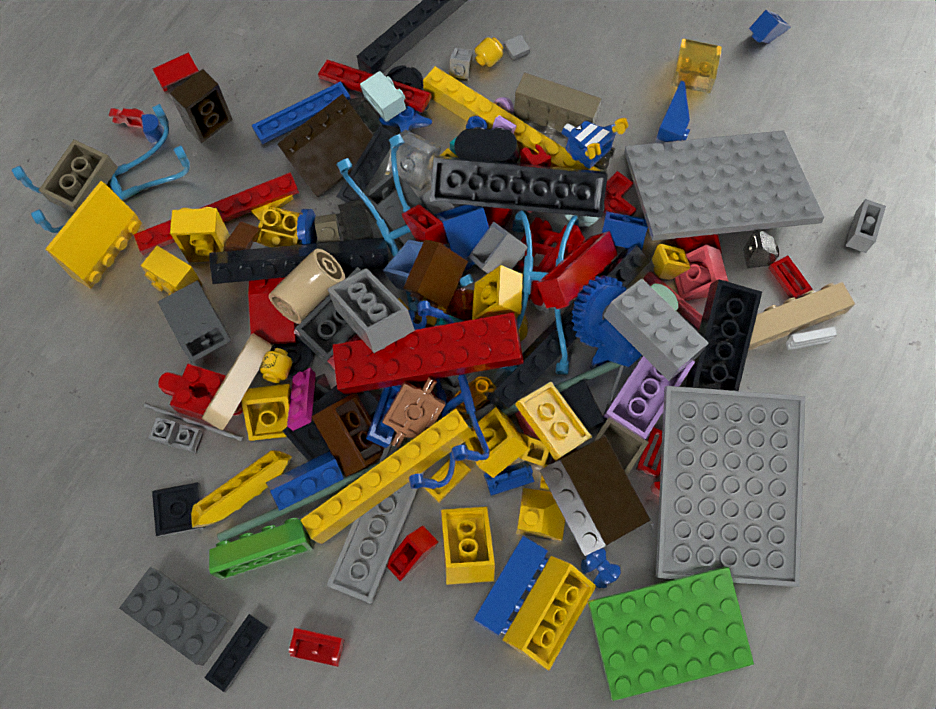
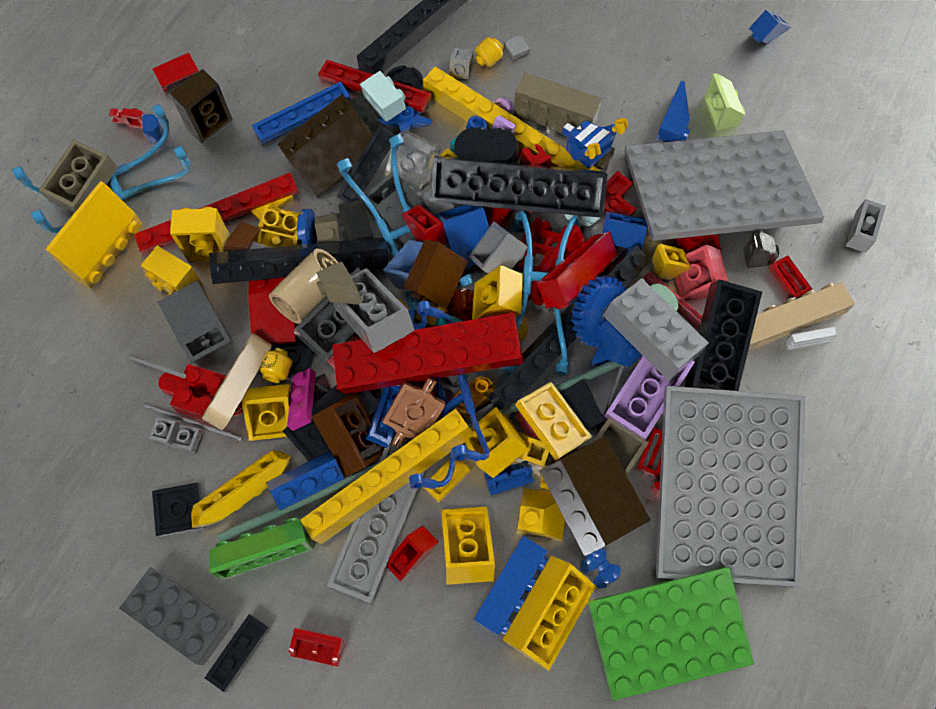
clear yellow piece [671,39,722,94] -> none
none -> light grey axle [129,355,186,378]
none -> dark tan slope [316,262,362,304]
none -> yellowish green slope [704,73,745,131]

